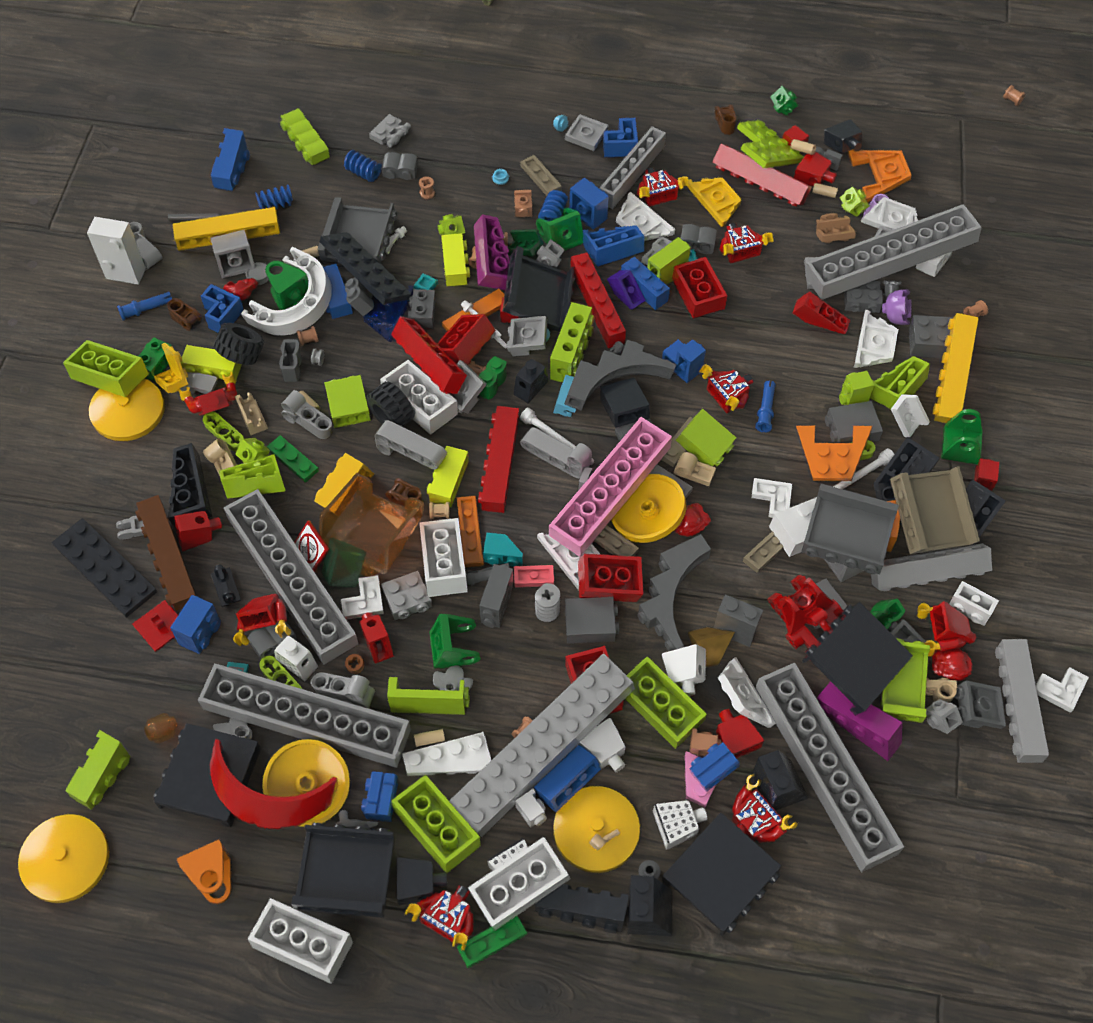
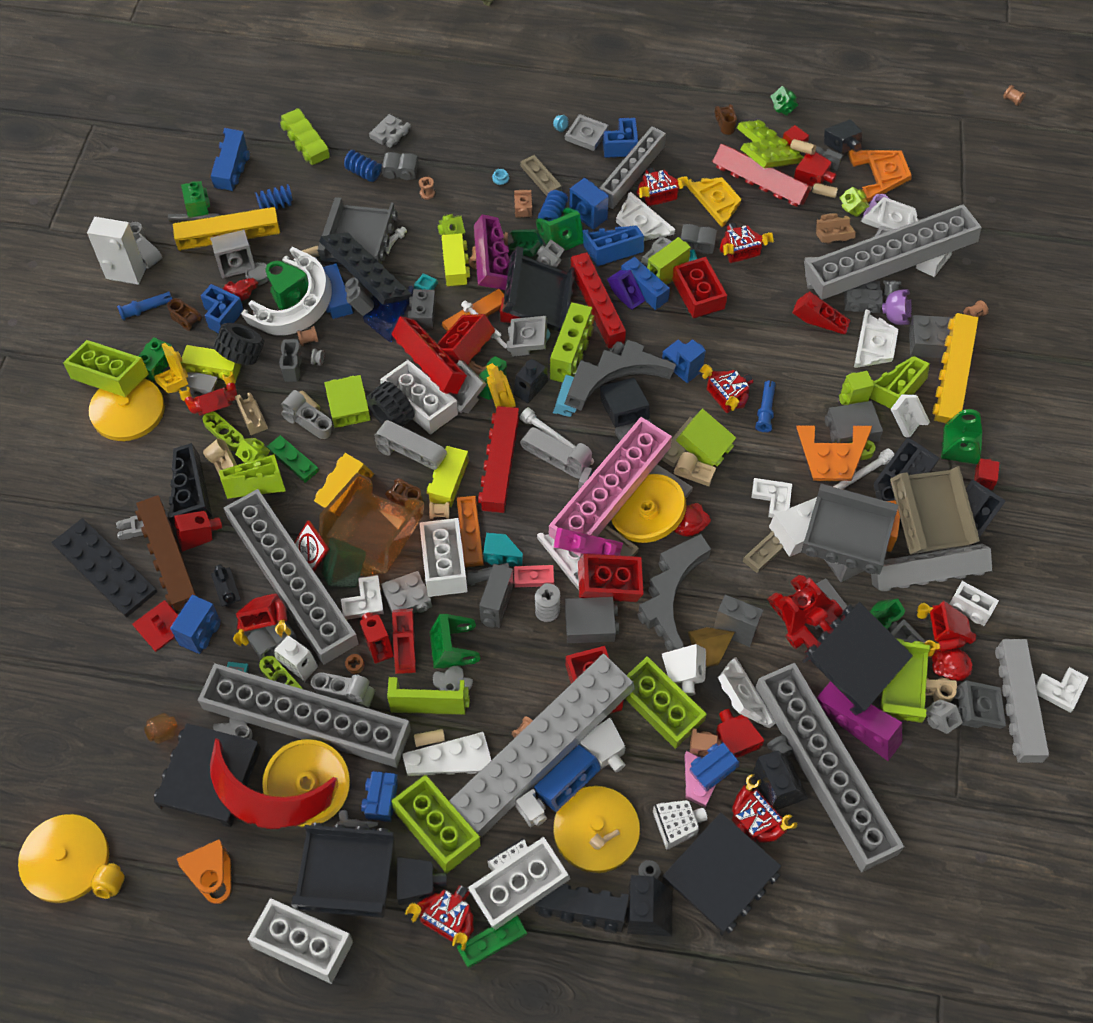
lime wedge [65,730,131,810] -> none
none -> yellow head [91,863,125,899]
none -> green brick [181,181,210,218]
none -> red slope [392,609,416,674]
none -> yellow hinge [486,363,516,409]
none -> dark pink hinge [553,528,623,556]
none -> dark grey wheel [767,735,793,756]

